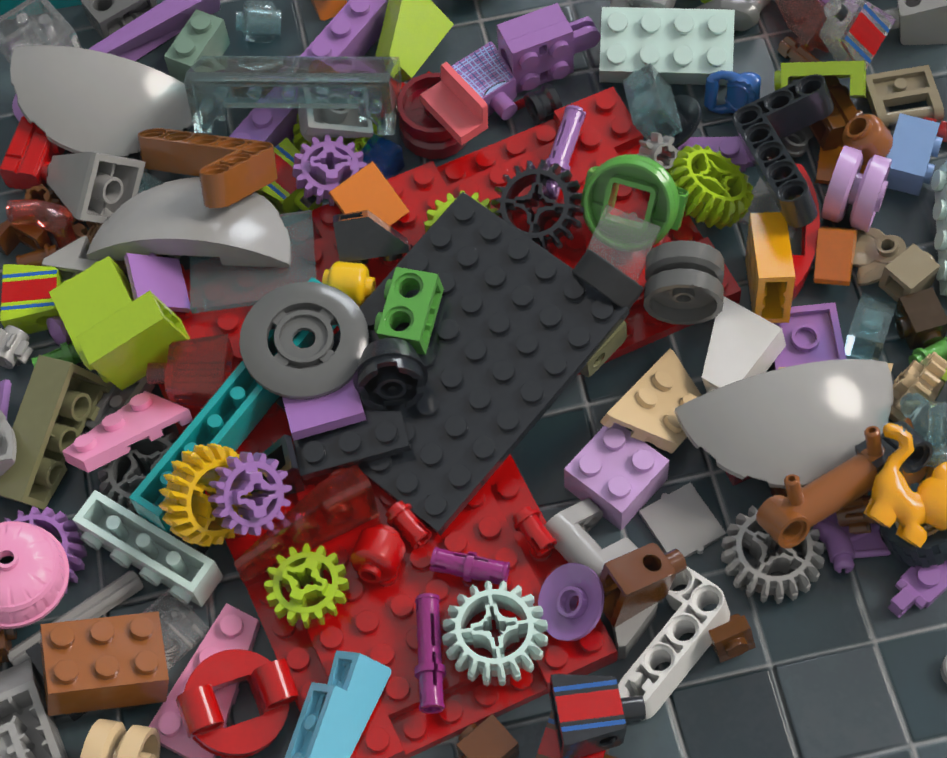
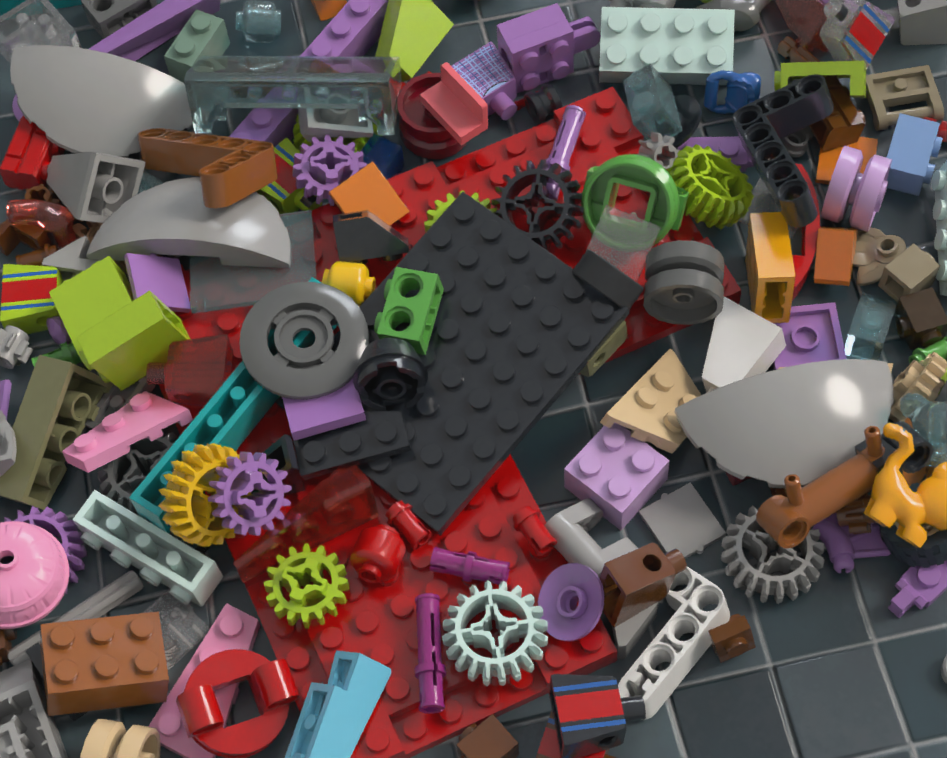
dark orange head [841,114,893,165] -> none

